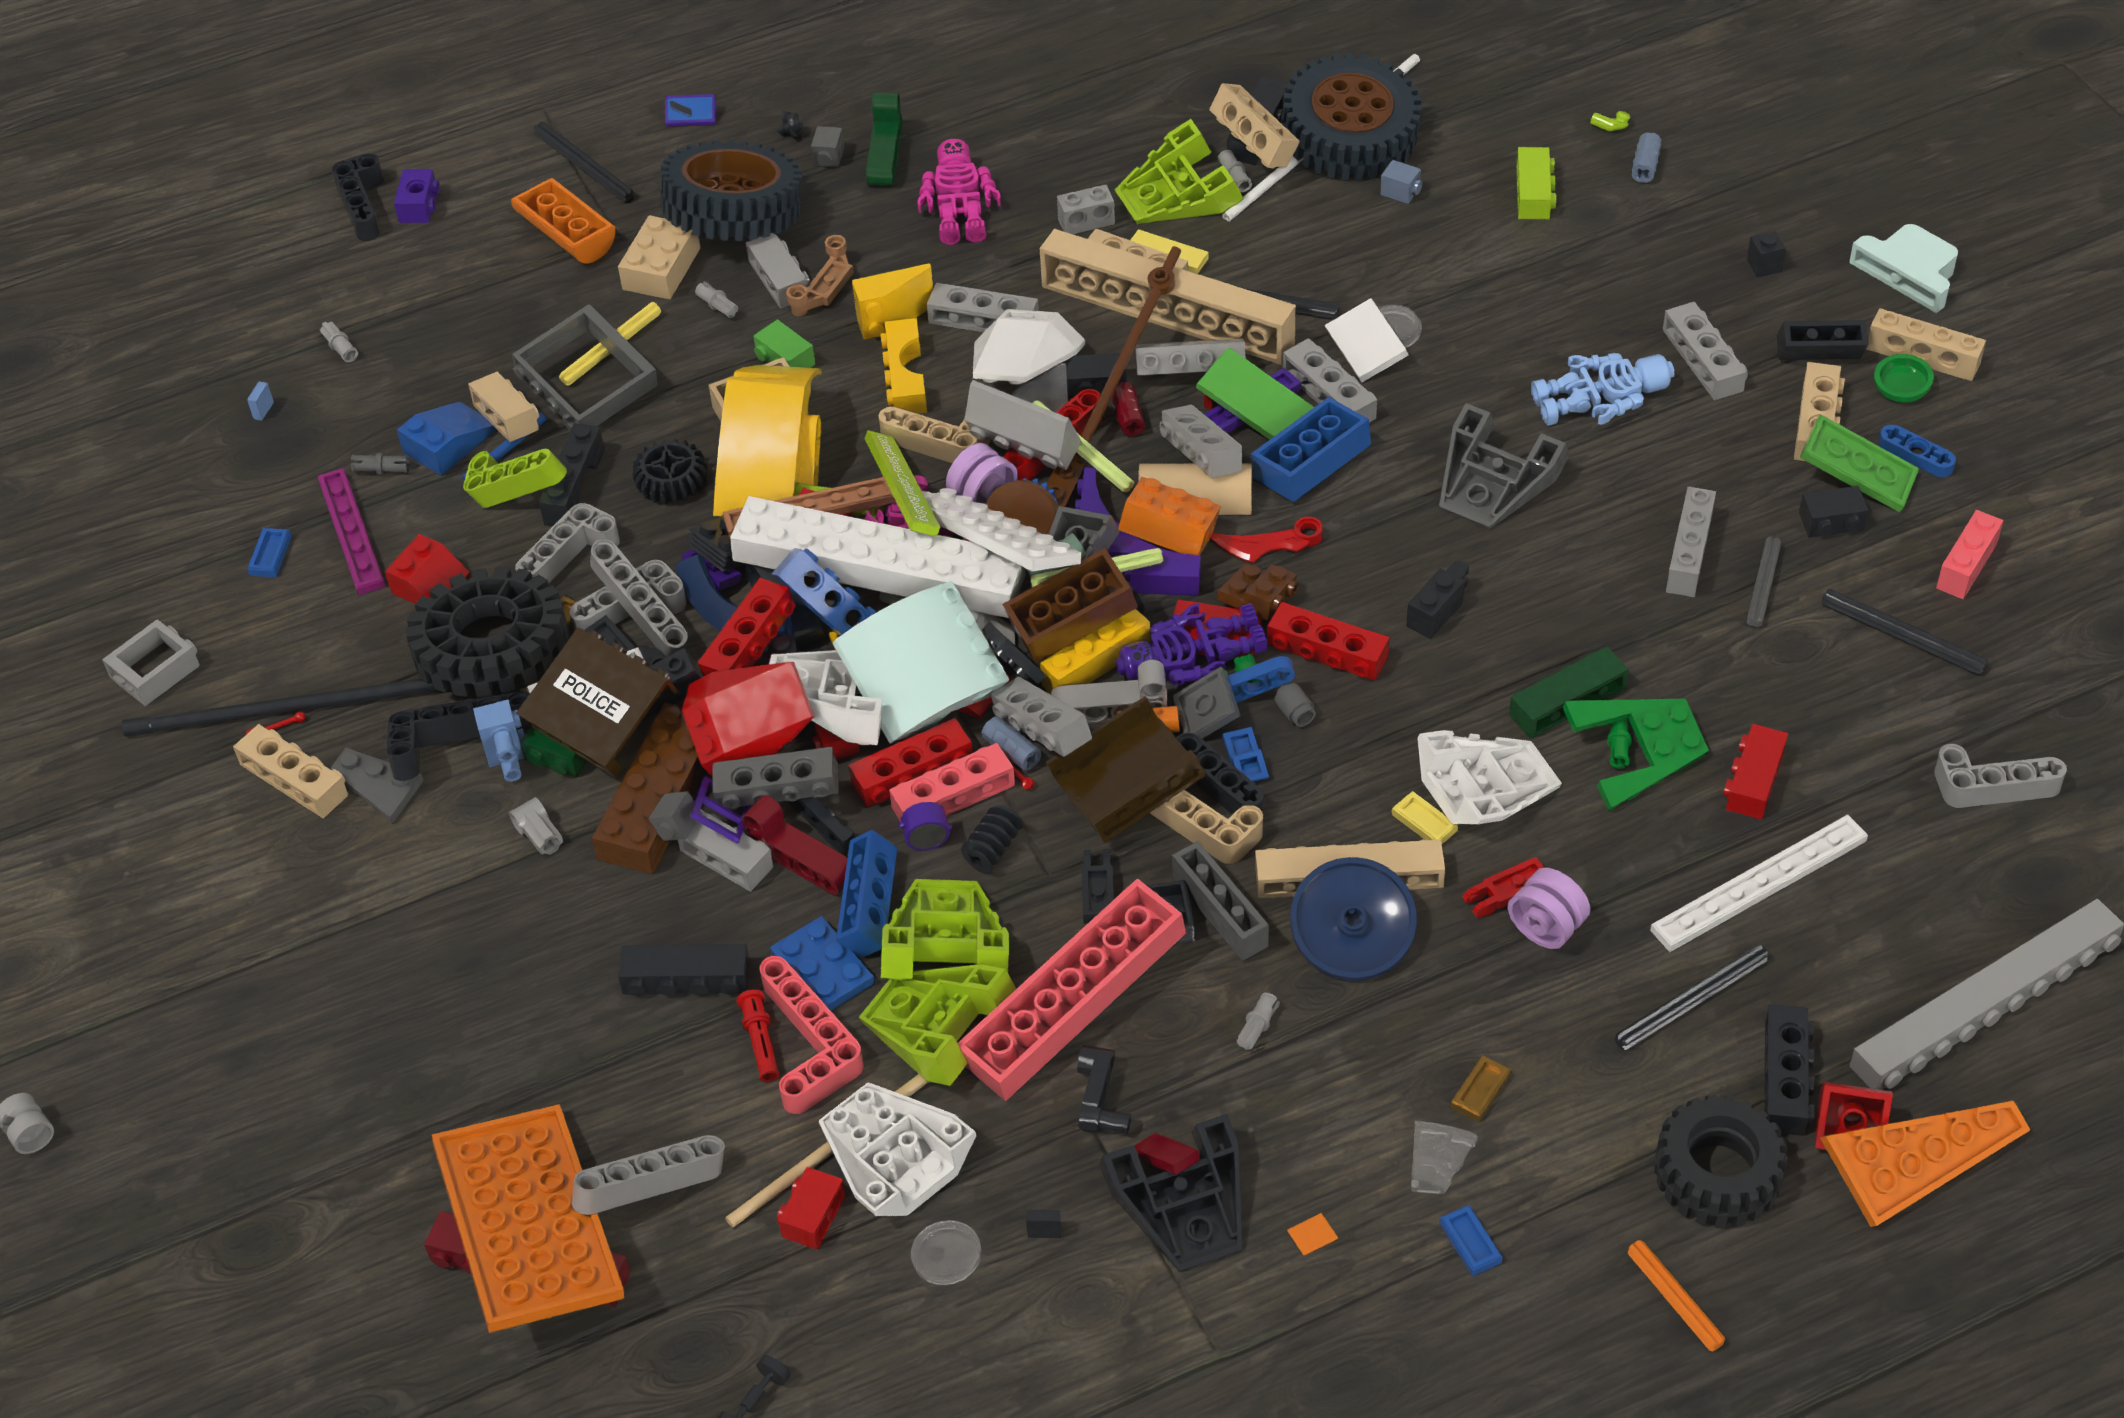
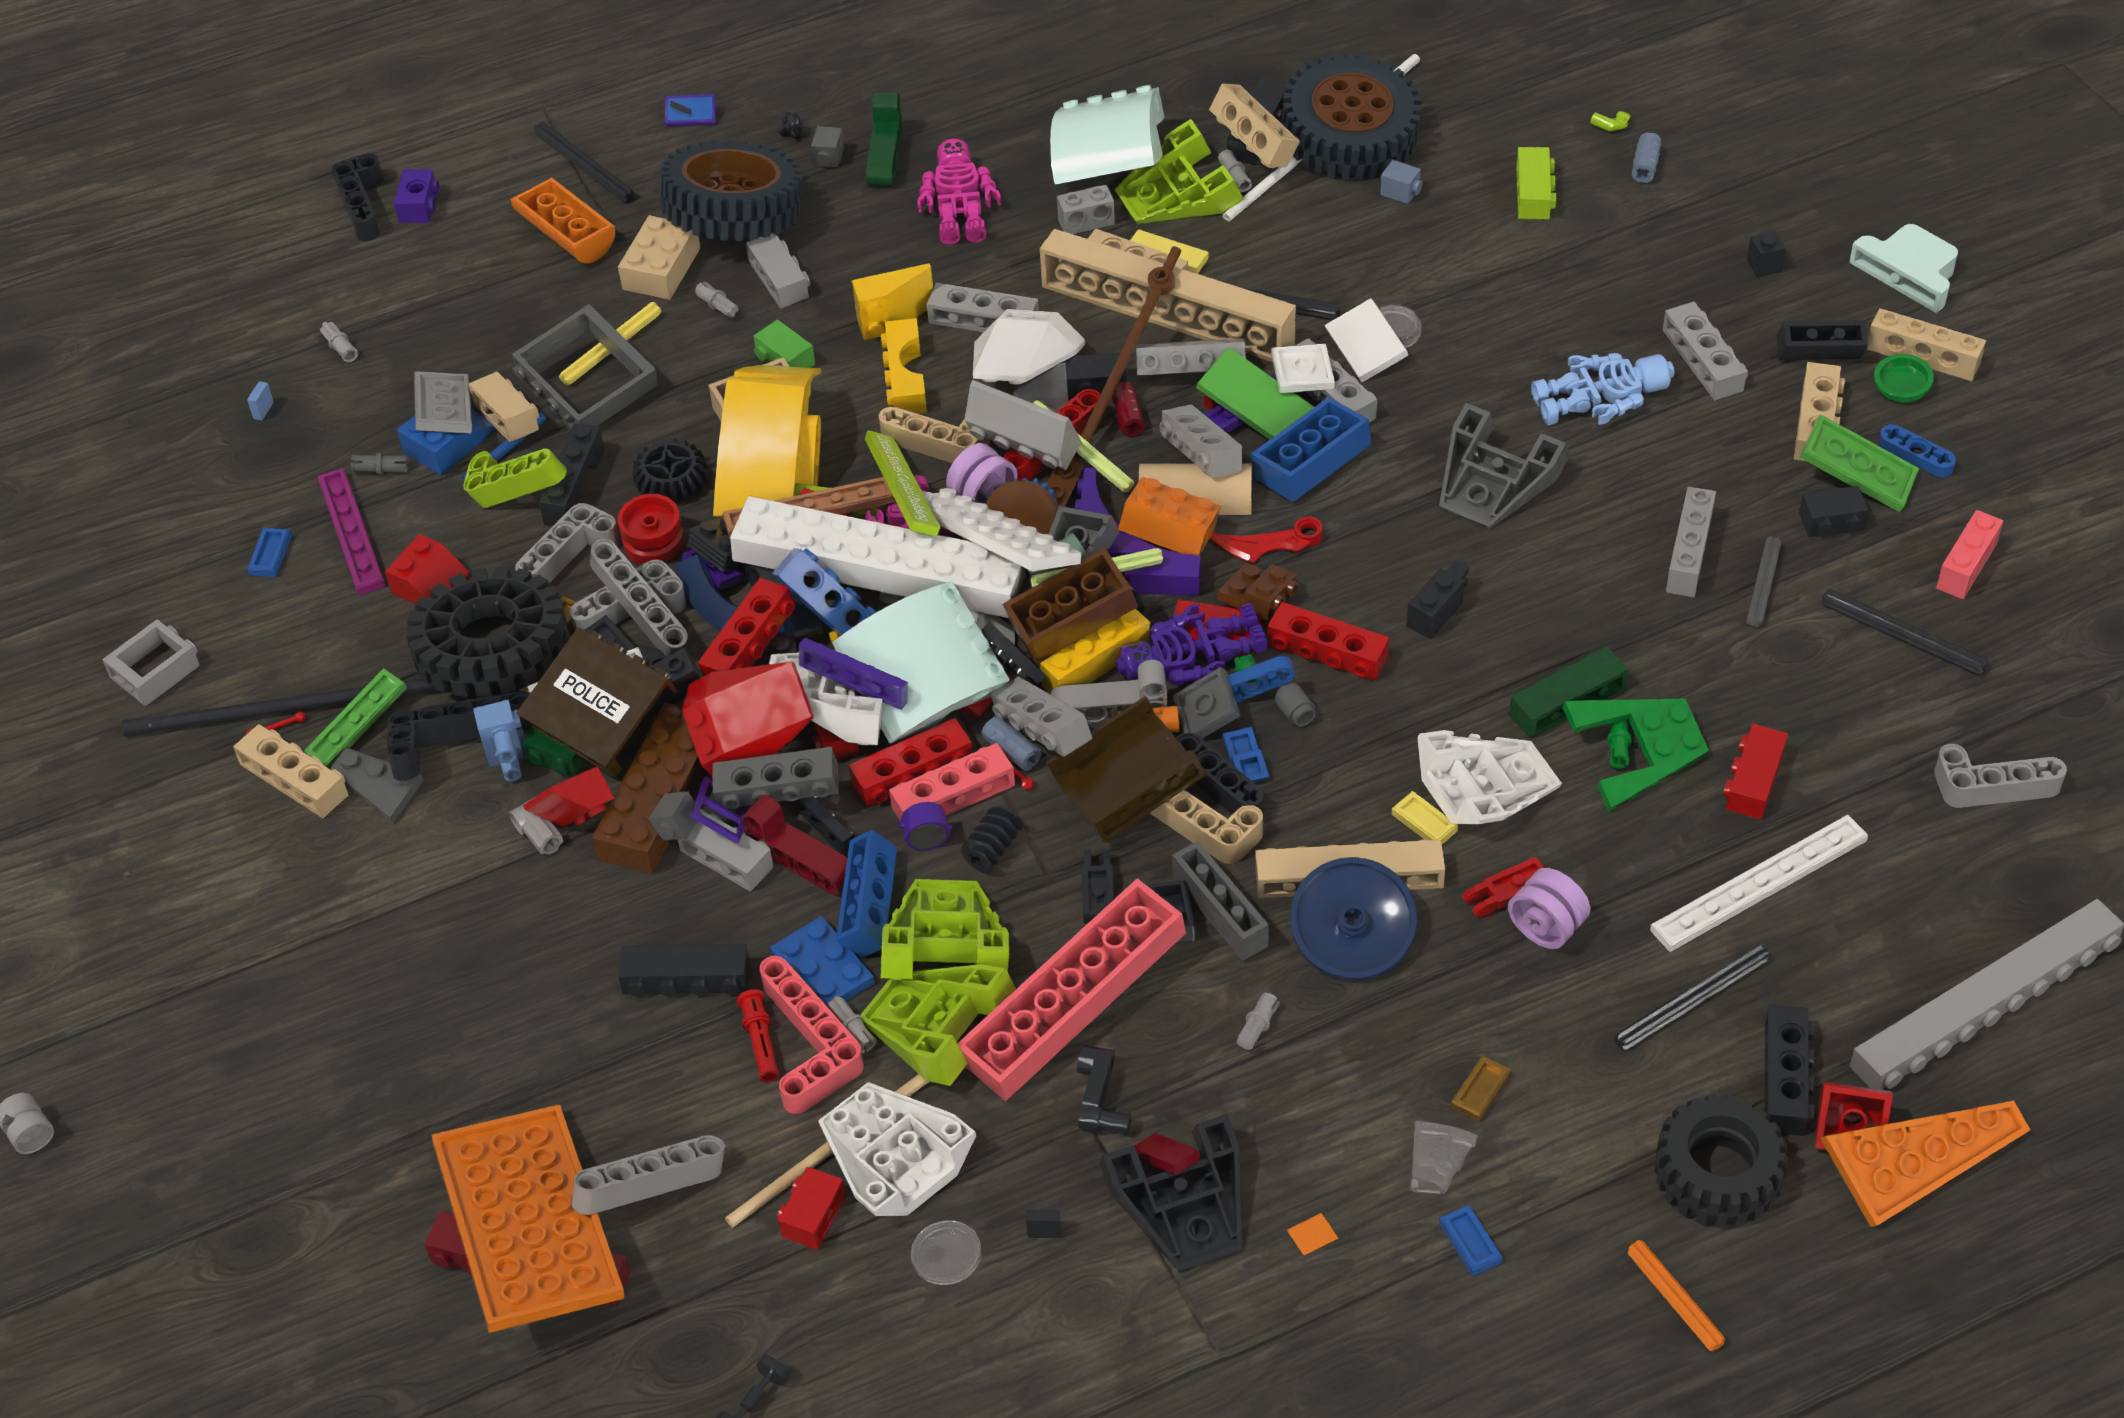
medium nougat plate [786,235,854,316] -> none
none -> bright green tile [304,668,407,769]
none -> light grey tile [414,371,472,433]
none -> red slope [523,766,614,827]
none -> red wheel [618,494,685,565]
none -> dark purple plate [799,638,908,710]
none -> light grey axle [827,996,877,1053]
none -> light aqua slope [1050,85,1165,184]
none -> white tile [1271,344,1335,393]

